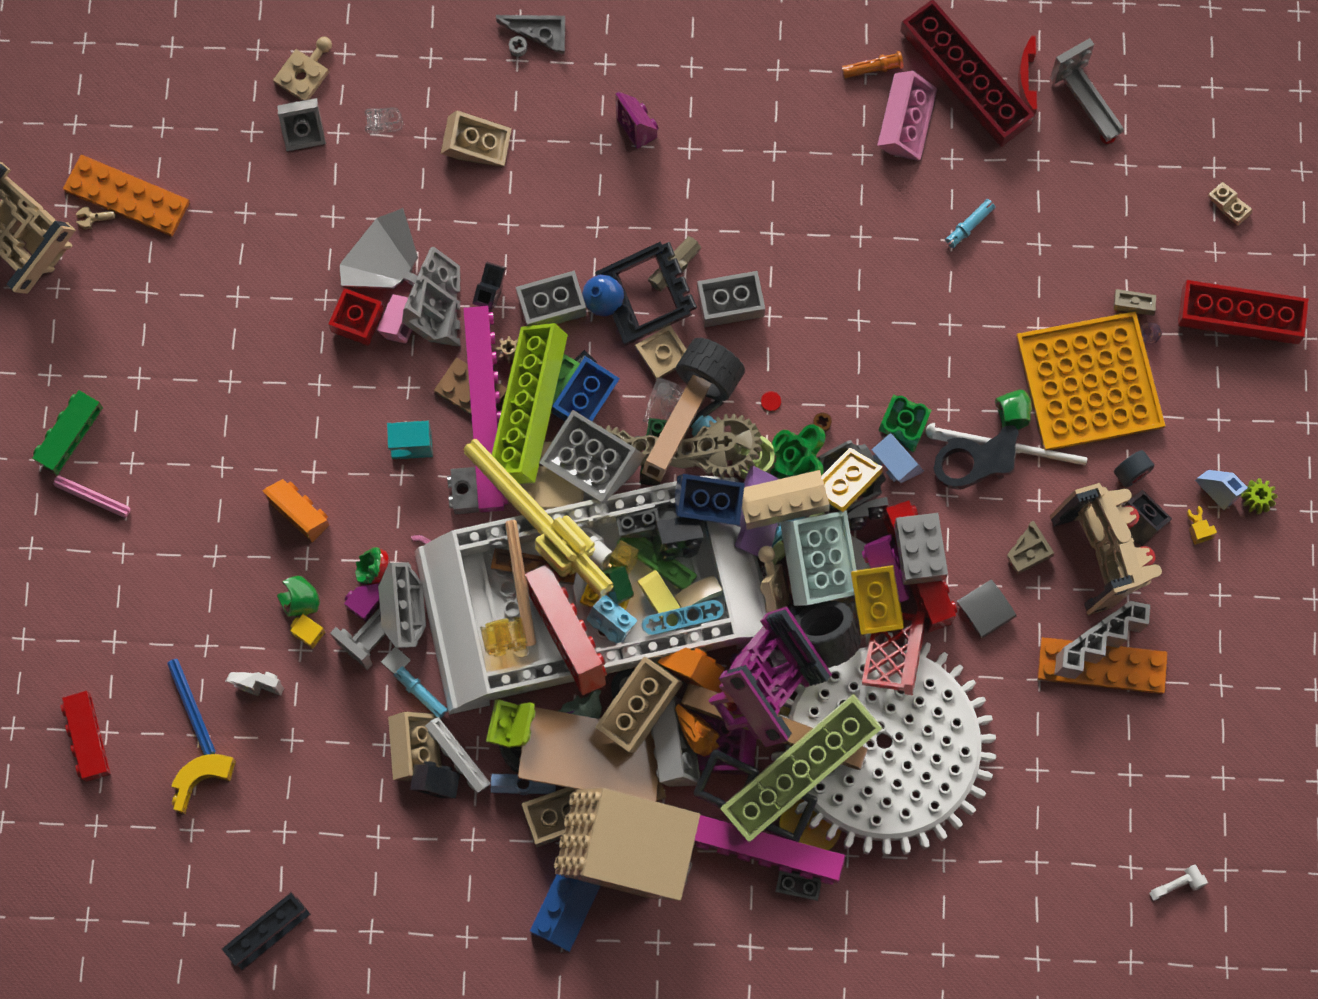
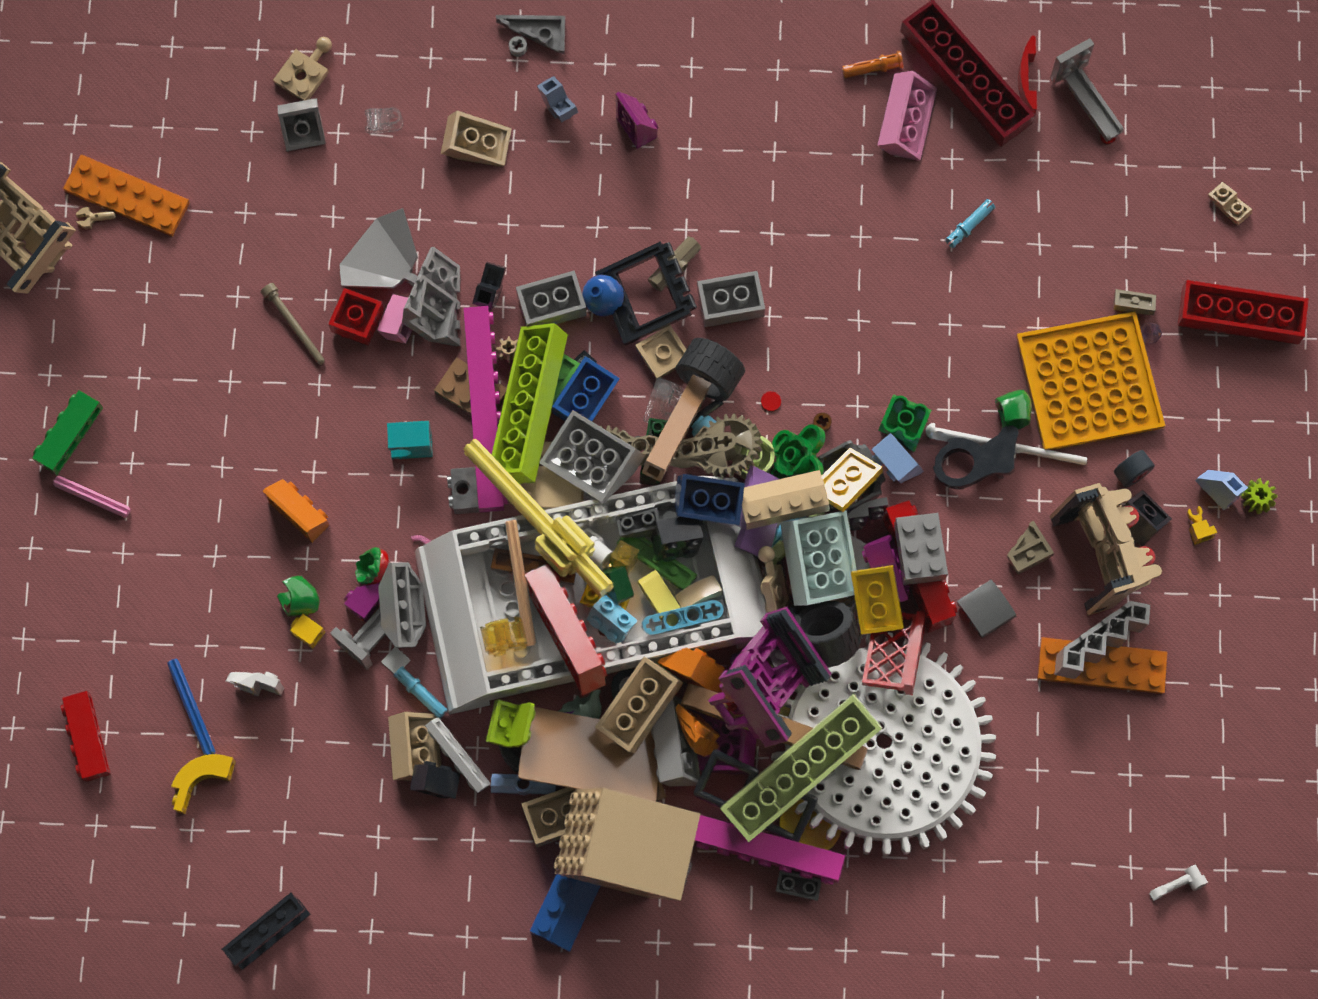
none -> dark tan piece [260,283,325,365]
none -> sand blue brick [537,76,578,122]

